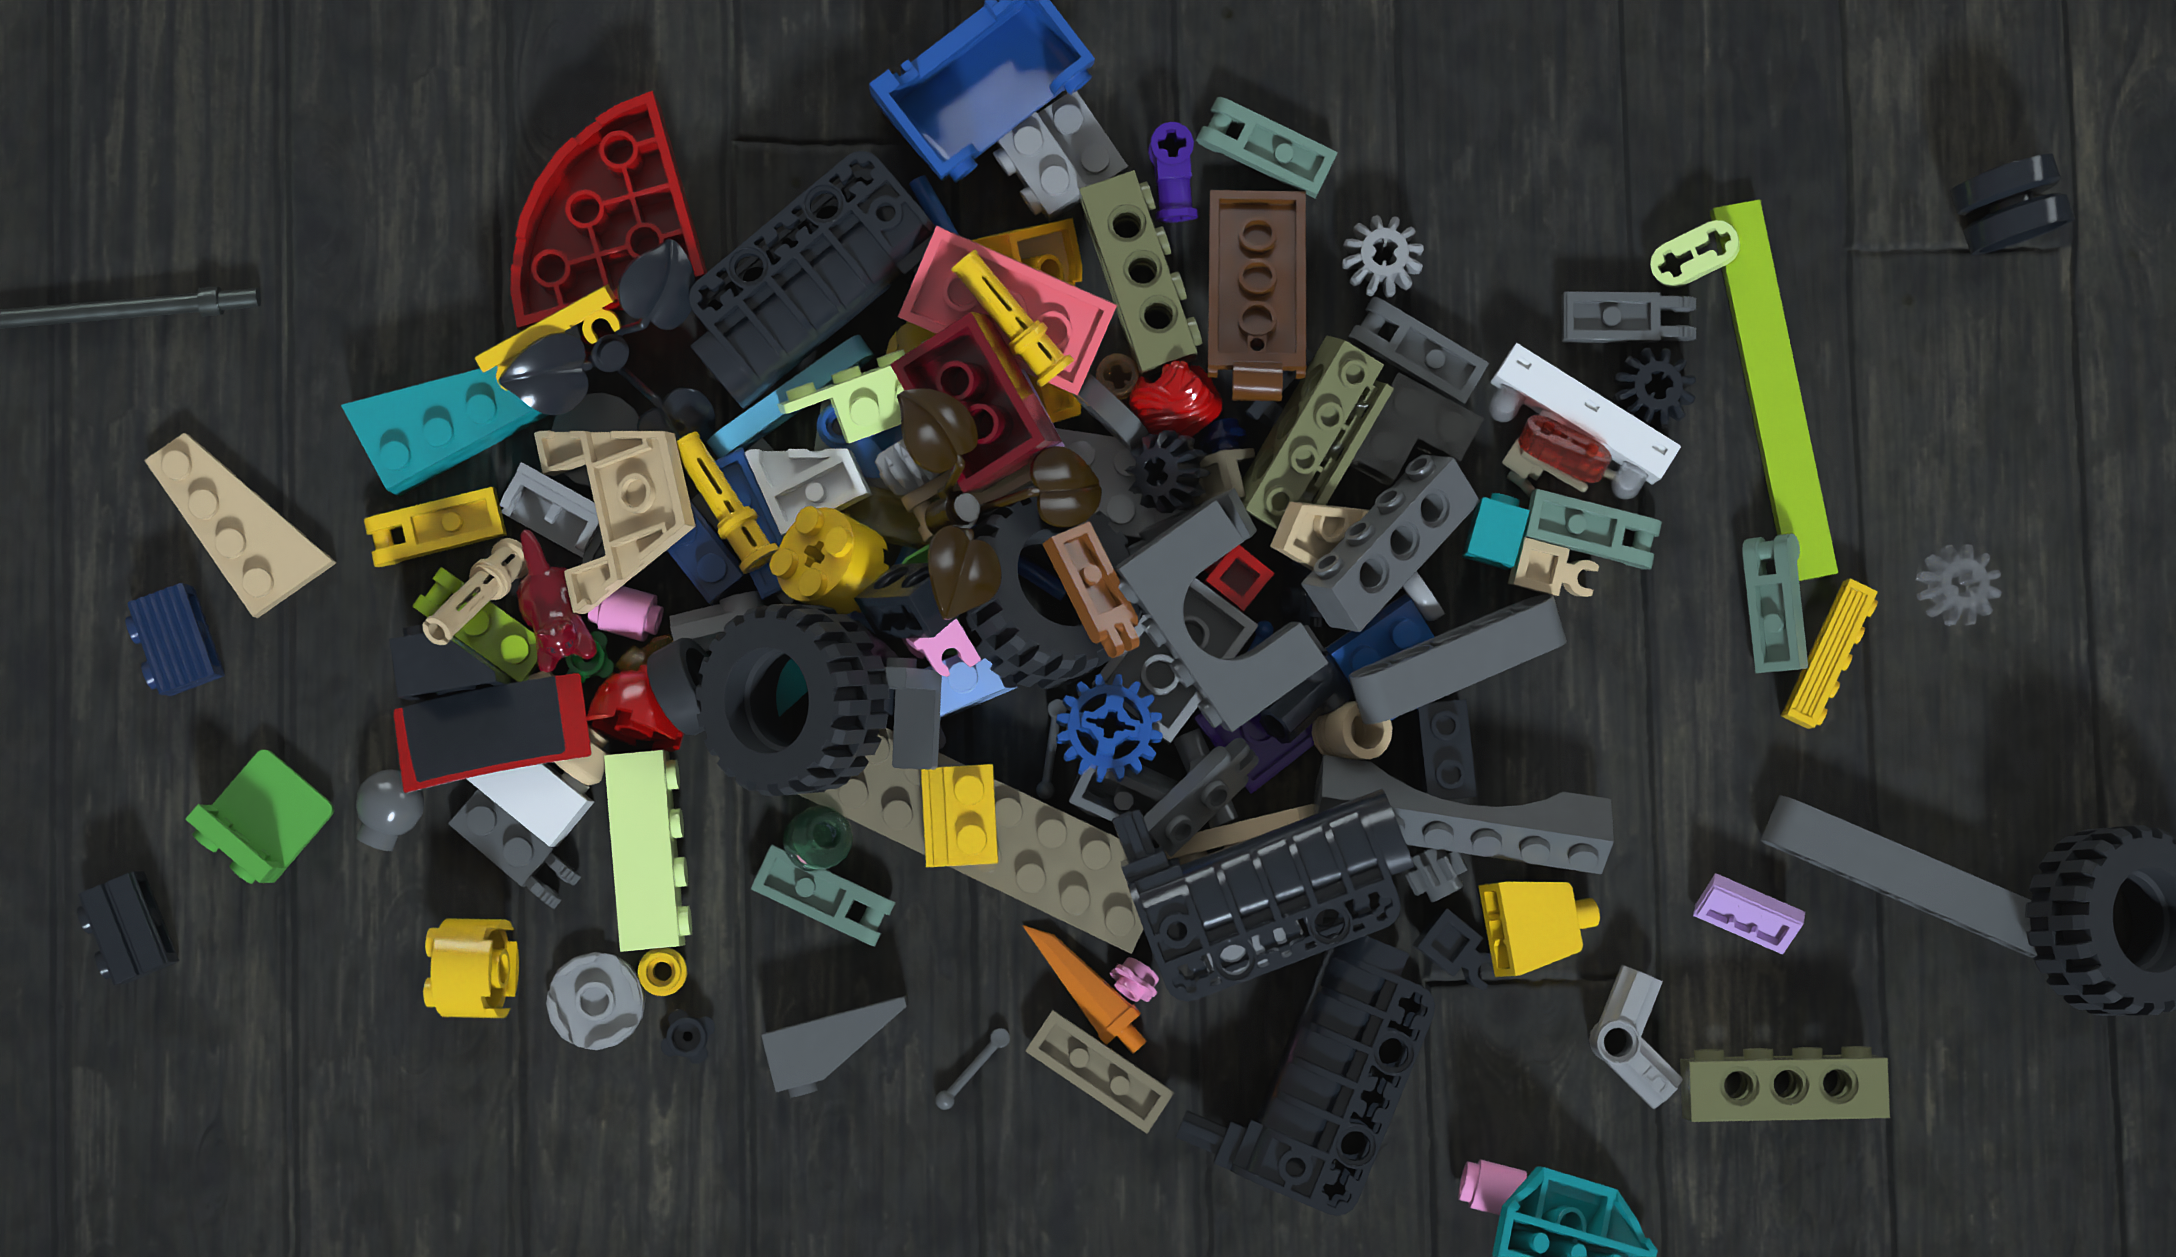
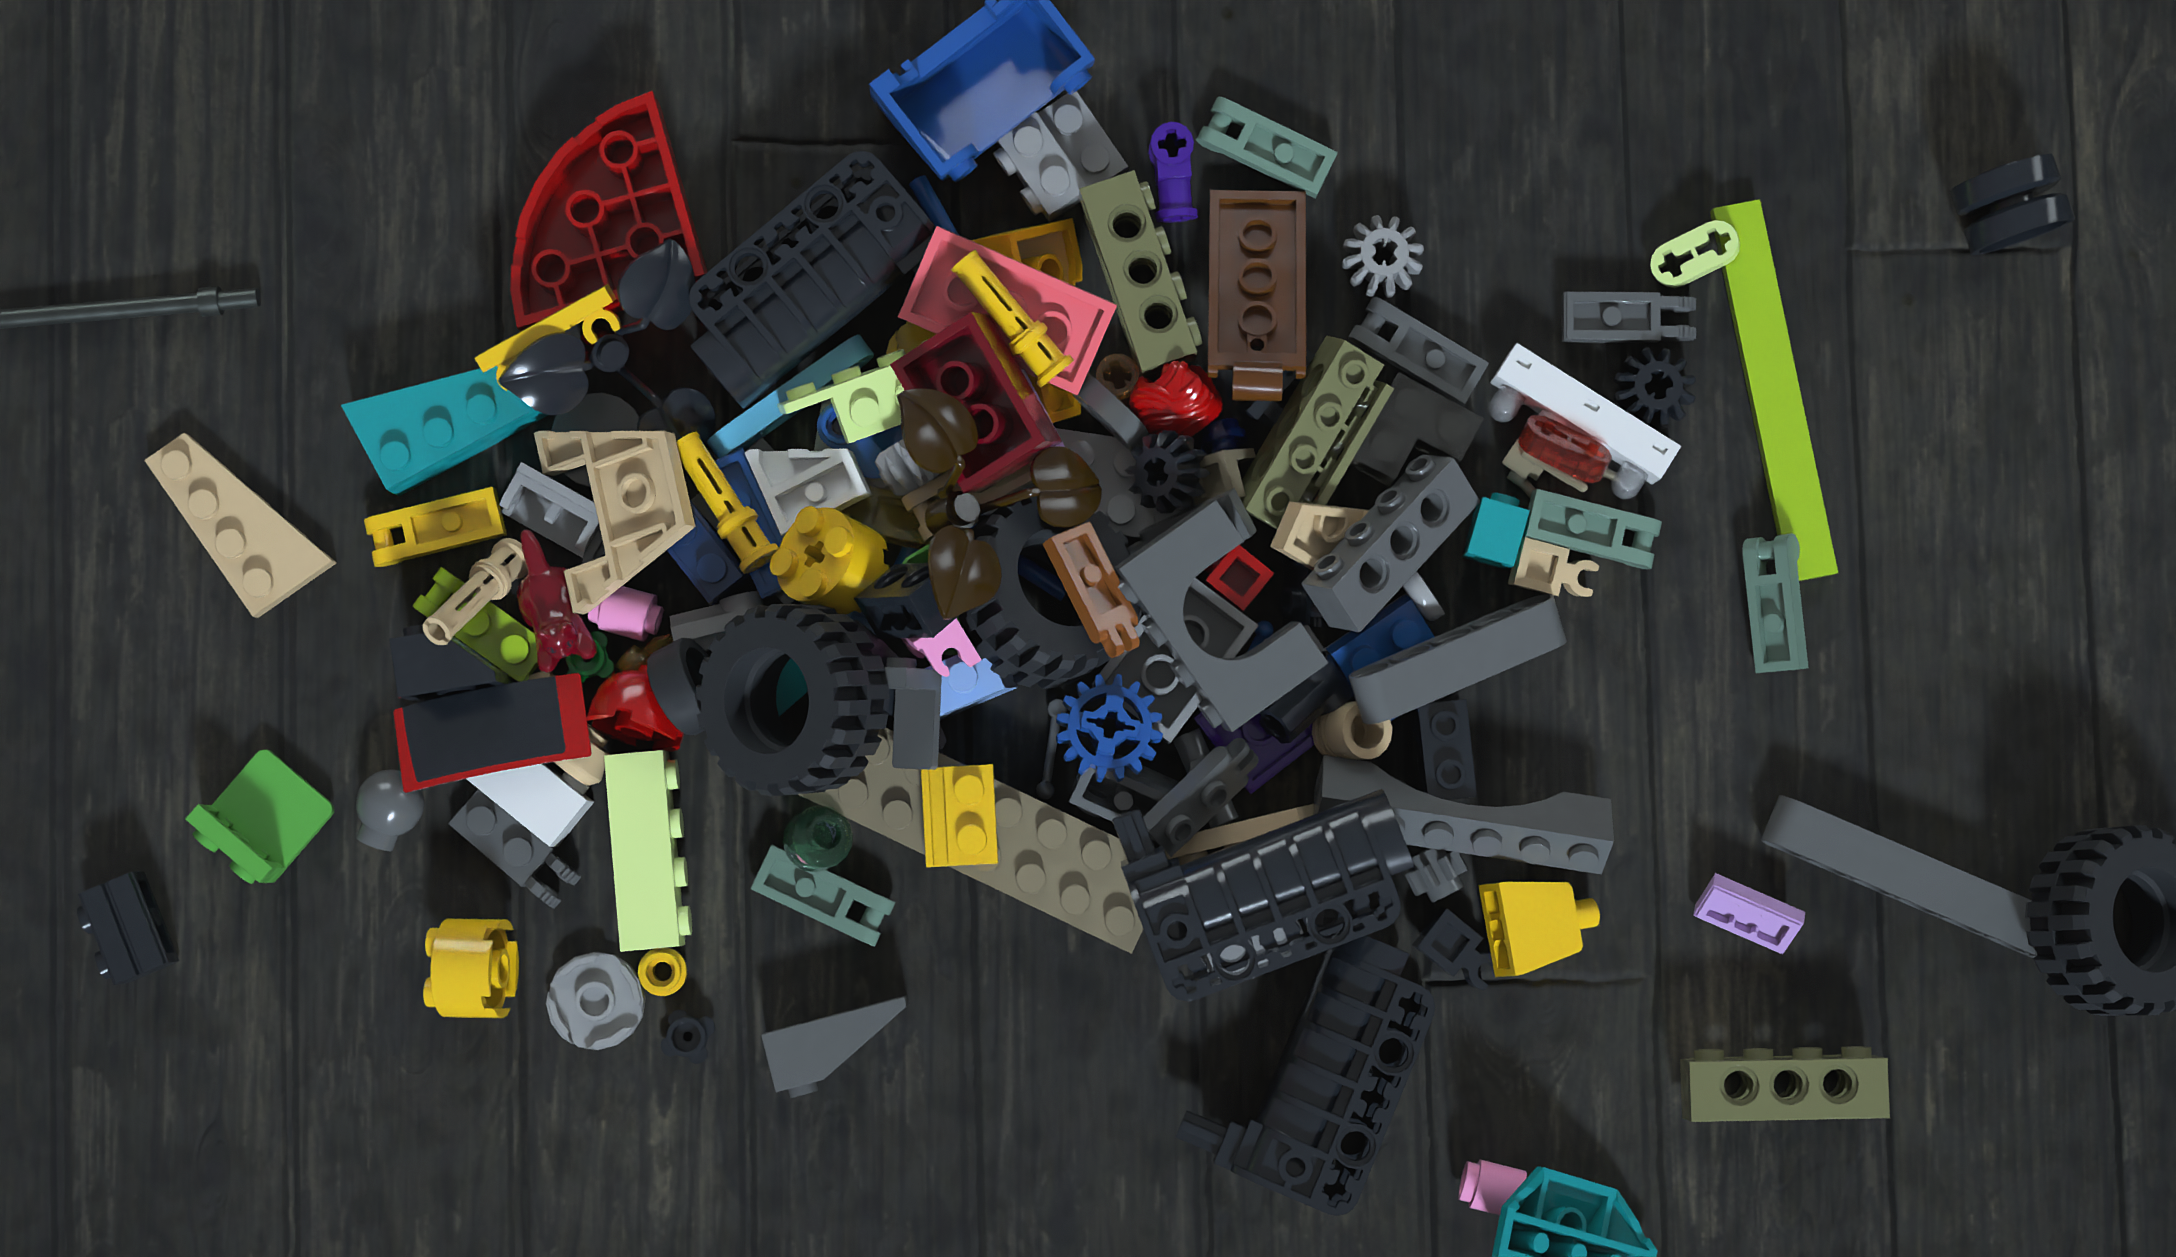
dark blue brick [125,583,225,696] -> none
dark grey hinge [935,1028,1010,1110] -> none
orange bar [1022,925,1147,1054] -> none
dark tan plate [1025,1010,1174,1133] -> none
bright pink plate [1110,957,1159,1002] -> none
light grey piece [1589,965,1683,1109] -> none
yellow piece [1781,578,1878,729] -> none
clear gear [1916,544,2002,626] -> none

